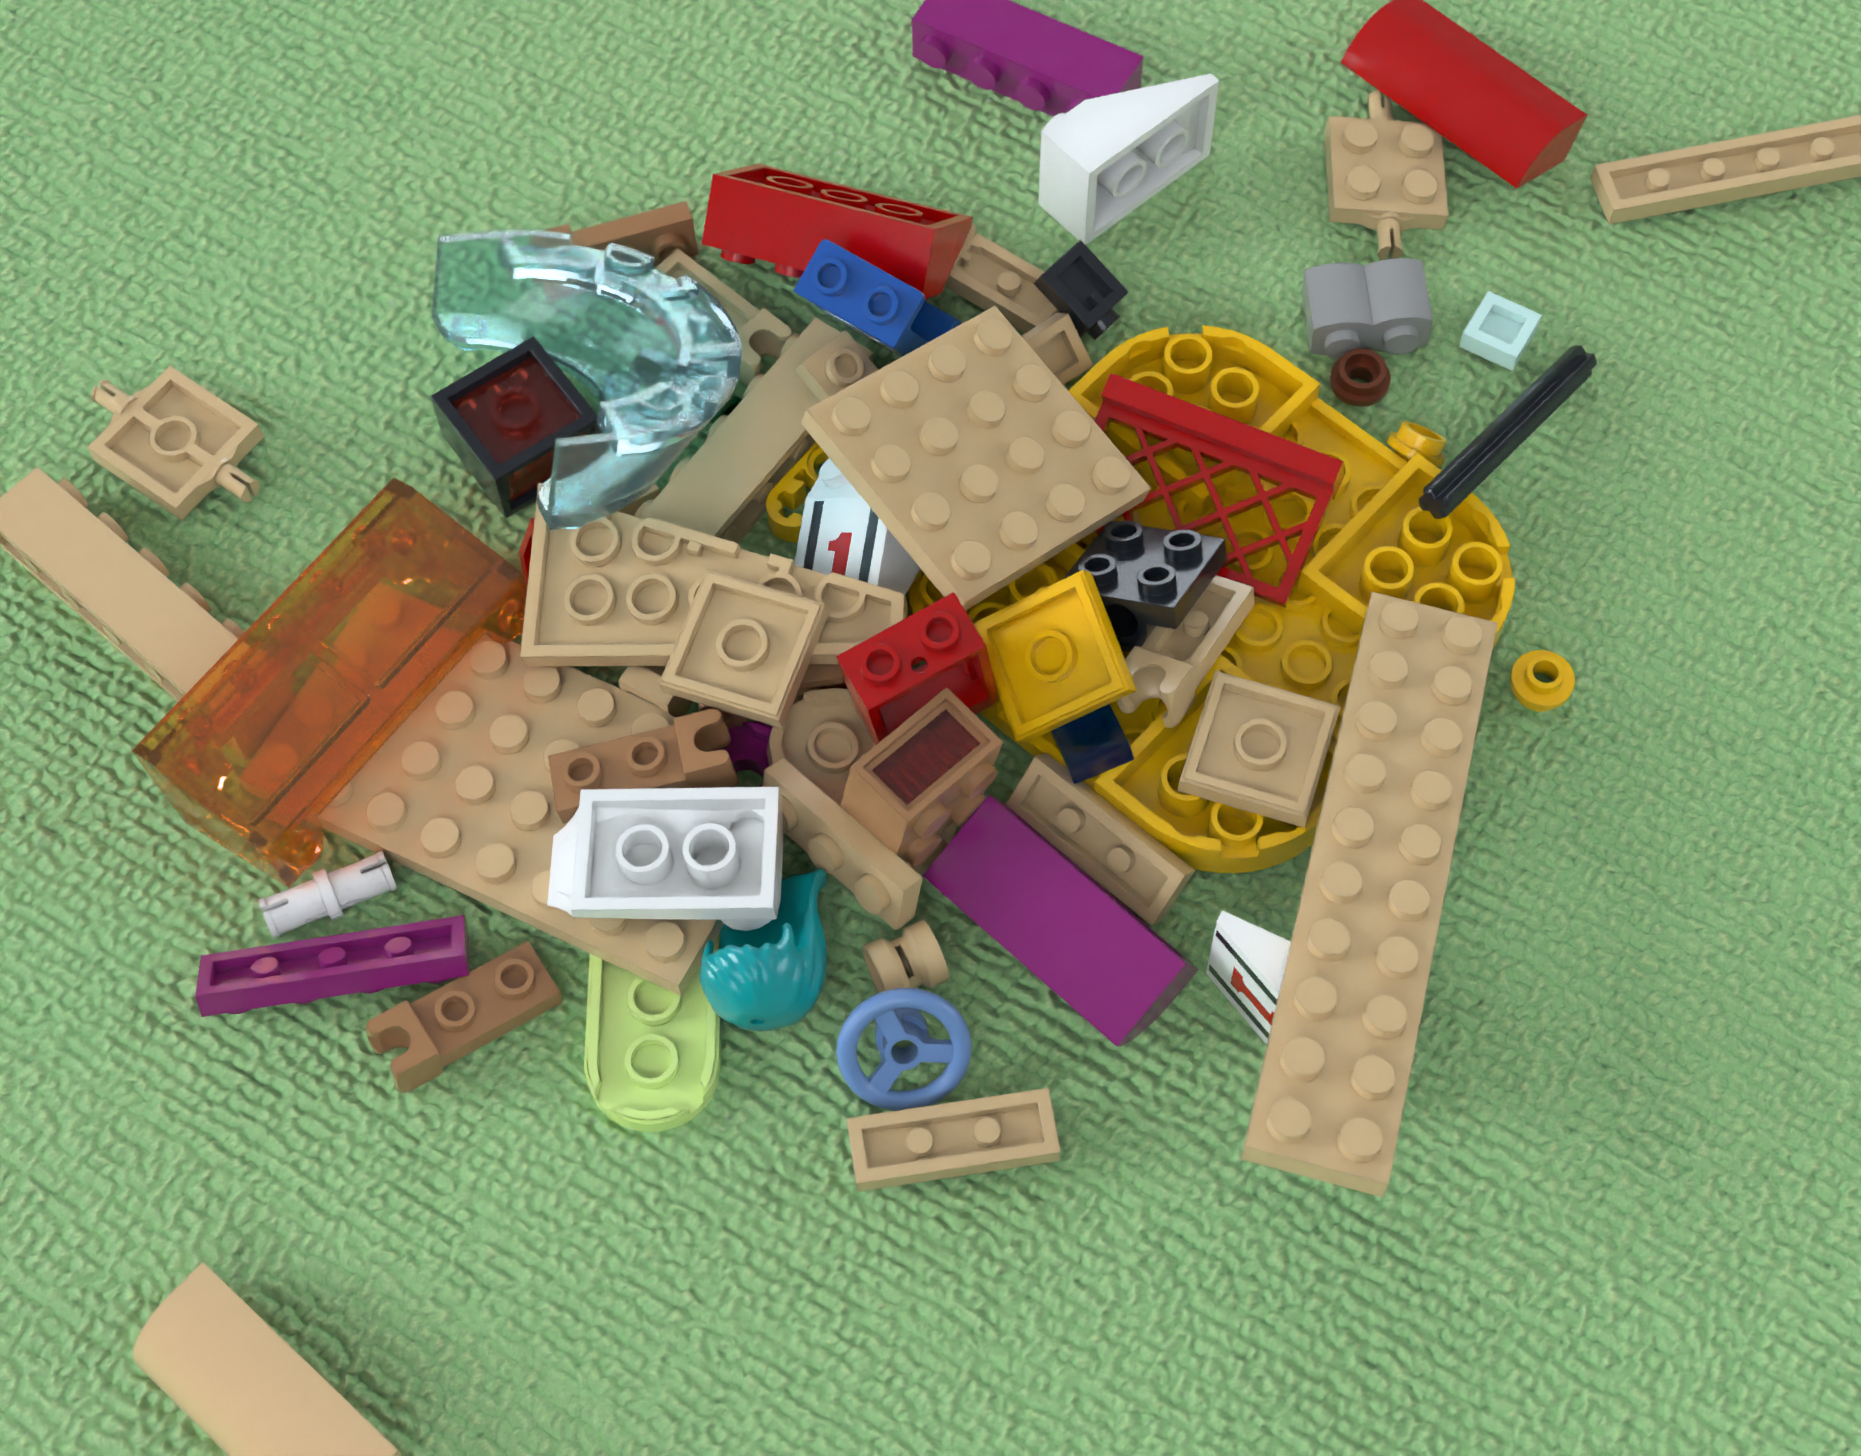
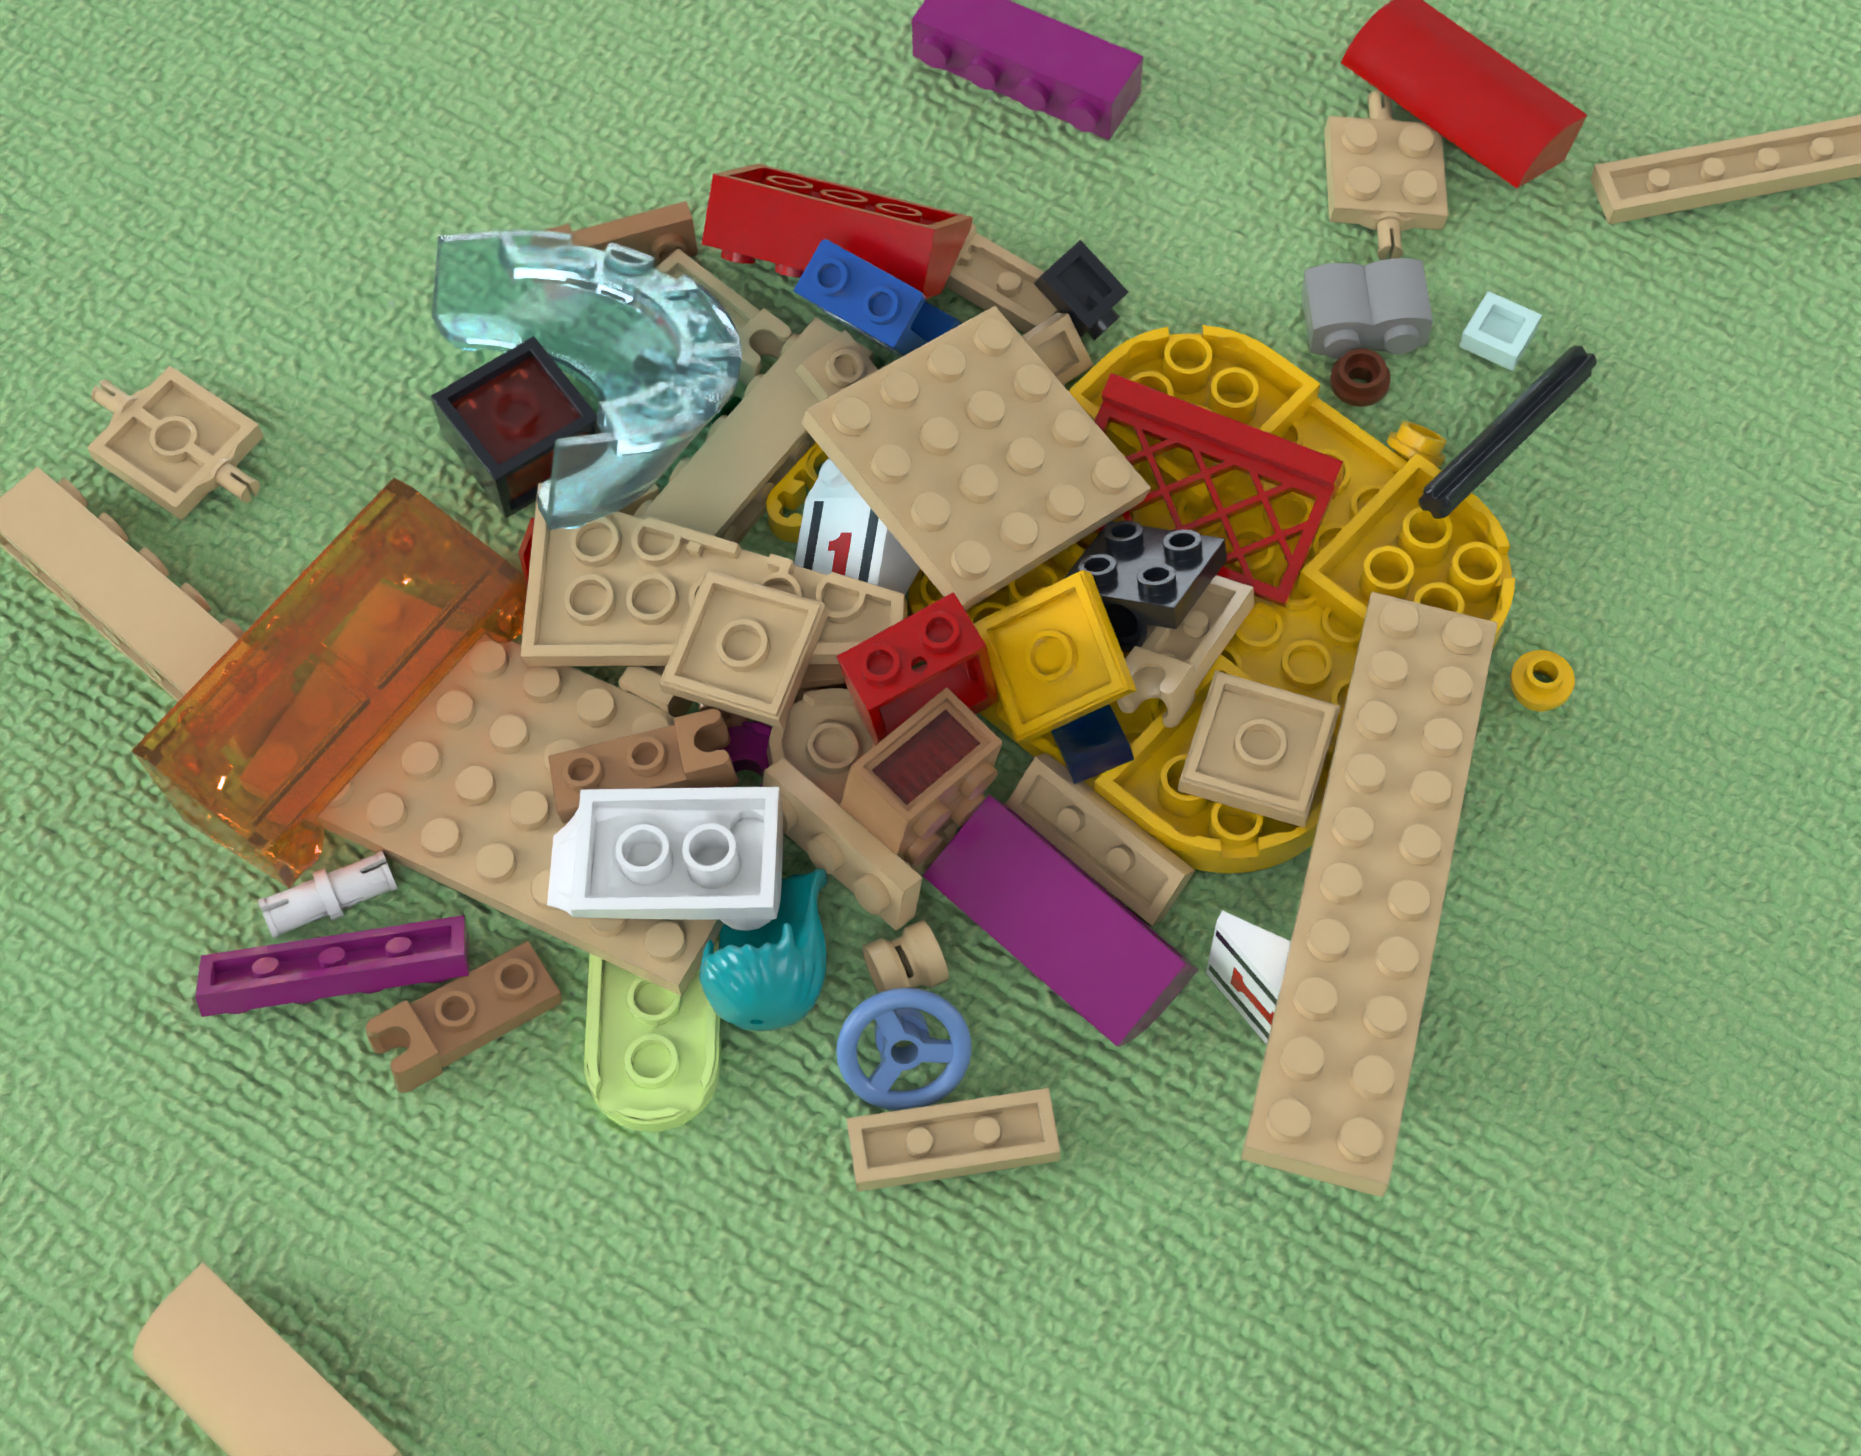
white slope [1038,73,1219,245] -> none

